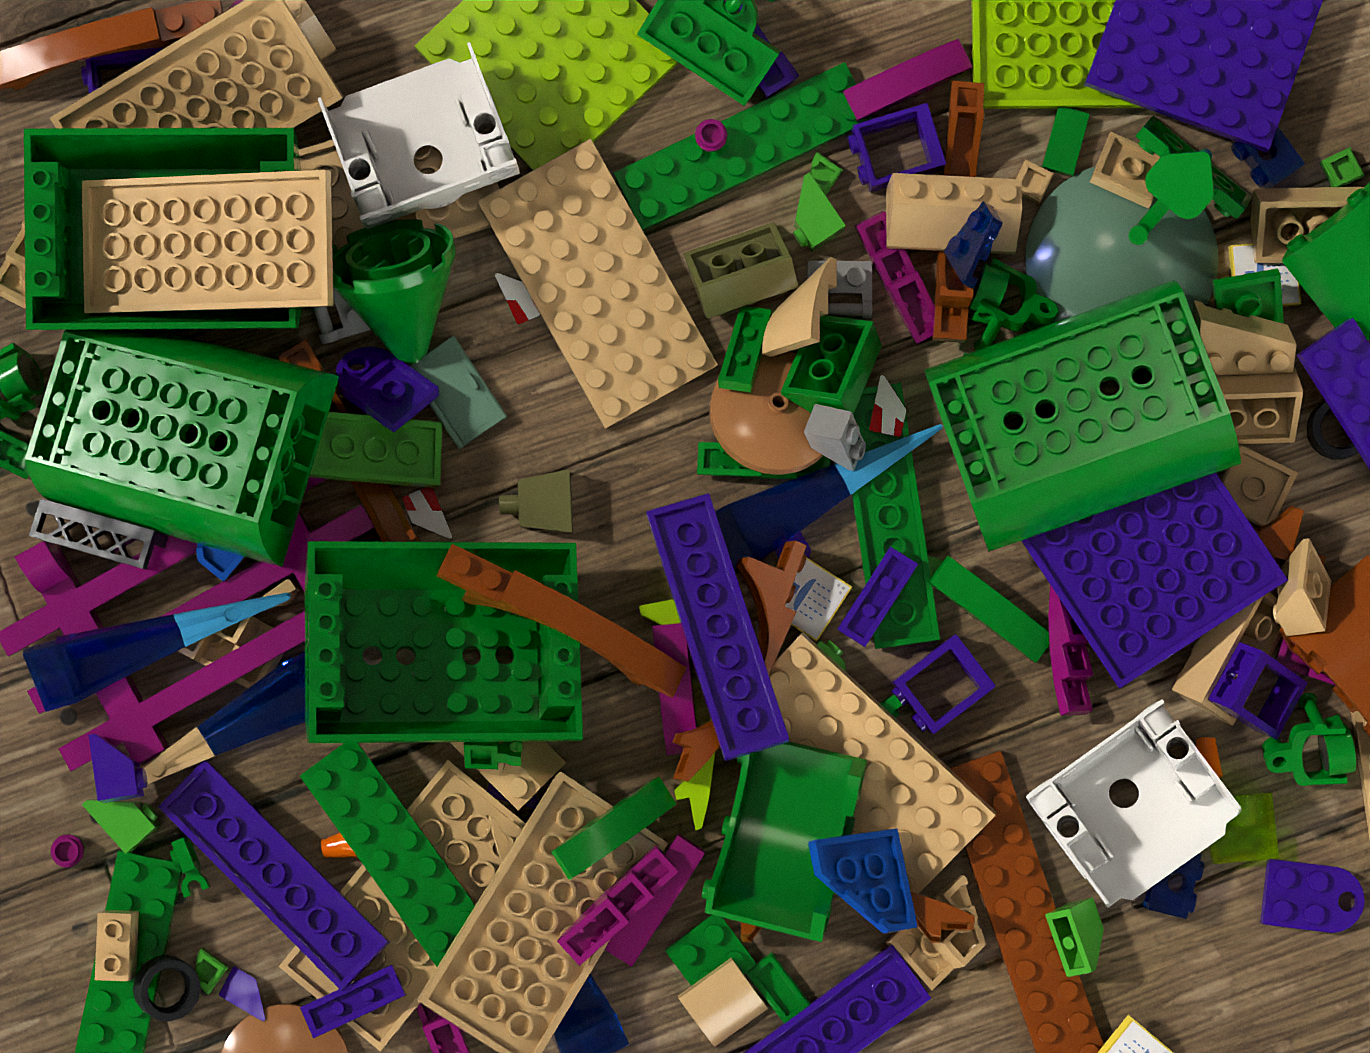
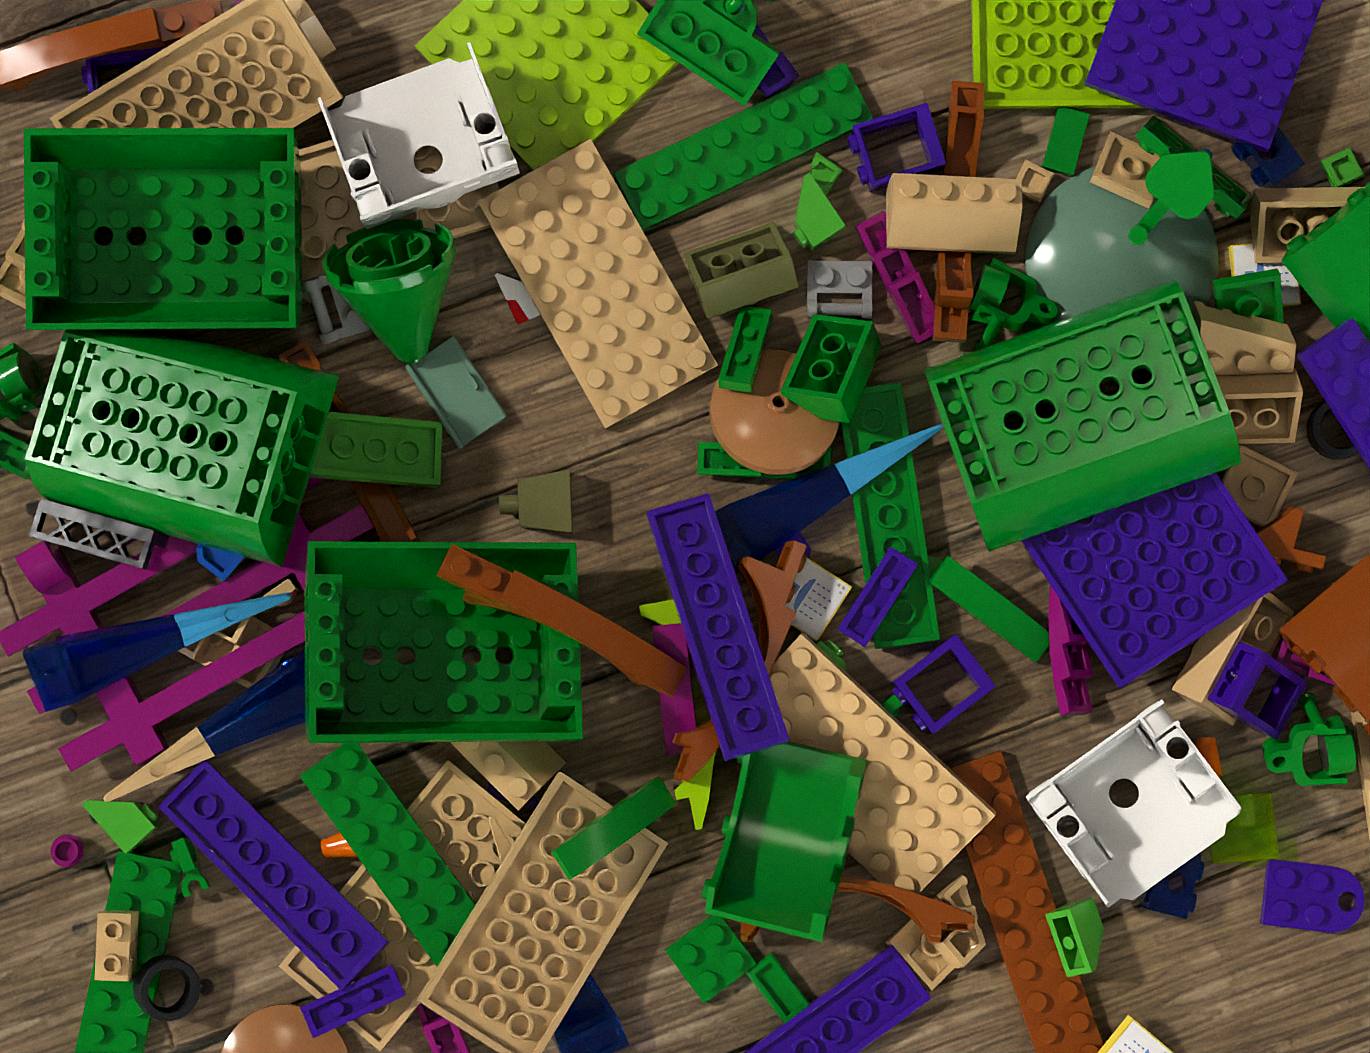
tan plate [82,170,333,313] -> none
dark purple slope [89,734,148,803] -> none
bright green tile [195,948,229,995] -> none
dark purple sticker [219,967,265,1021] -> none
dark purple plate [336,347,439,433] -> none
white sticker [402,487,452,539] -> none
green plate [464,741,523,770] -> none
magenta slope [557,845,679,966] -> none
magenta slope [605,833,706,967] -> none
tan slope [678,958,768,1047] -> none
magenta plate [695,119,727,152] -> none
tan slope [762,257,837,357] -> none
light grey slope [804,404,866,471] -> none
blue plate [808,828,918,934] -> none
magenta slope [843,39,973,122] -> none
white sticker [869,375,906,437] -> none
clear blue wing [943,201,1003,289] -> none
tan slope [1273,538,1331,636] -> none

